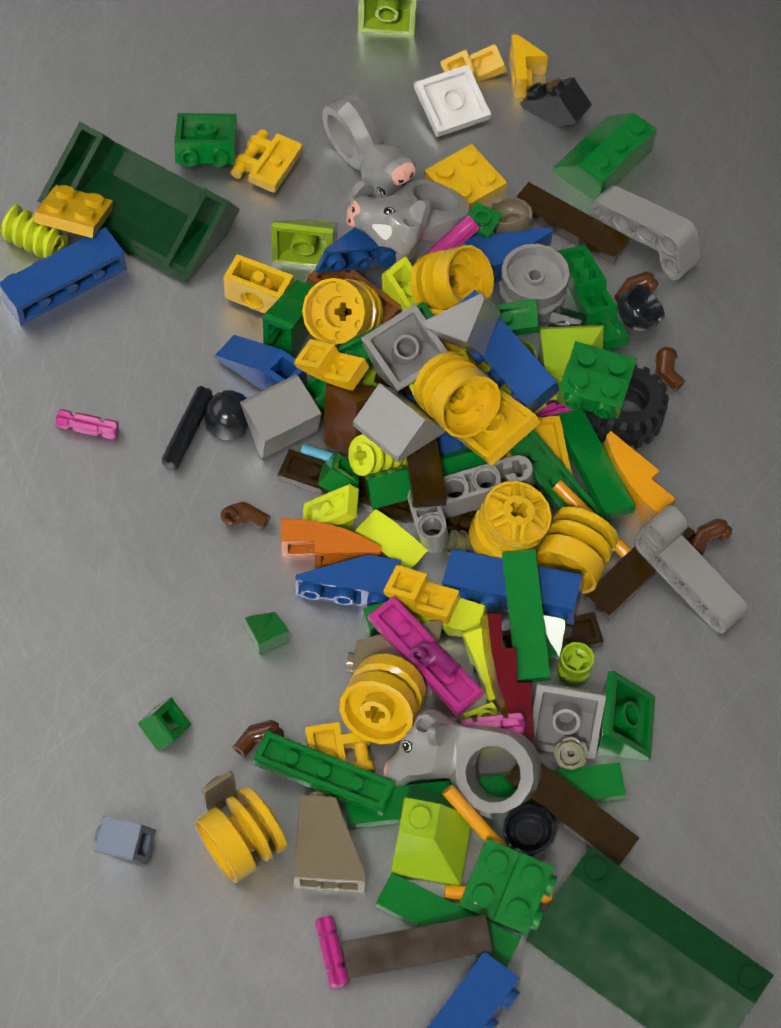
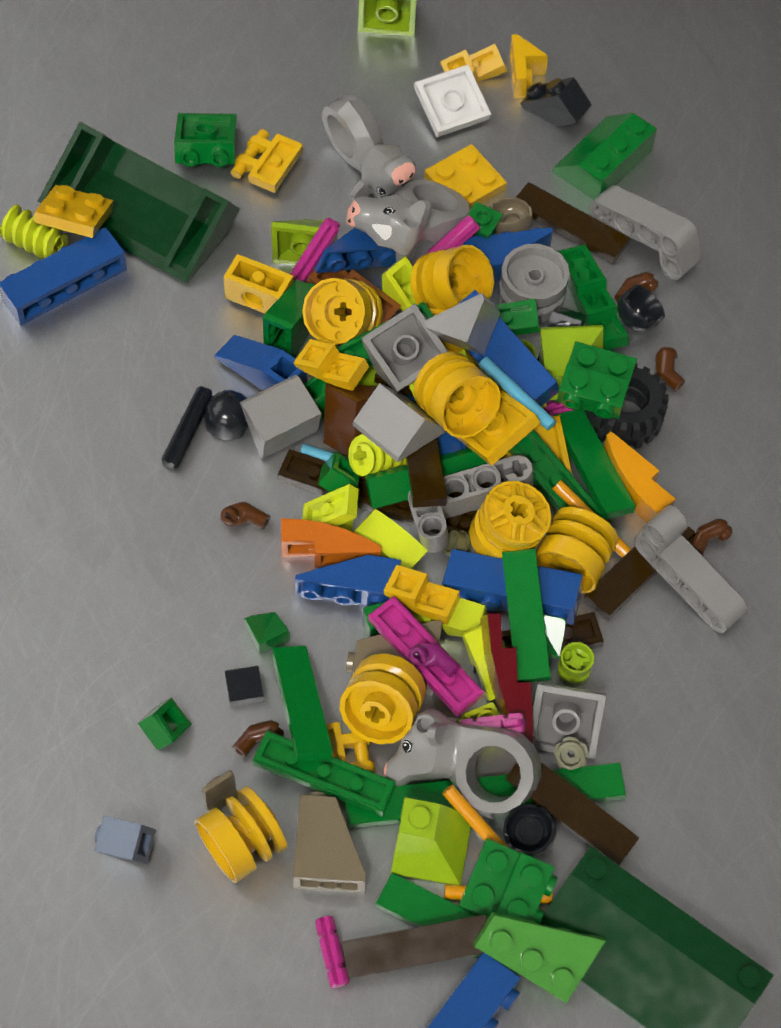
dark pink axle [56,409,119,439] -> none
green slope [597,670,655,760] -> none
none -> black tile [225,666,264,707]
none -> green tile [271,645,333,762]
none -> dark pink axle [290,218,340,283]
none -> bright green wing [473,912,606,1003]
none -> medium azure bar [478,357,556,431]

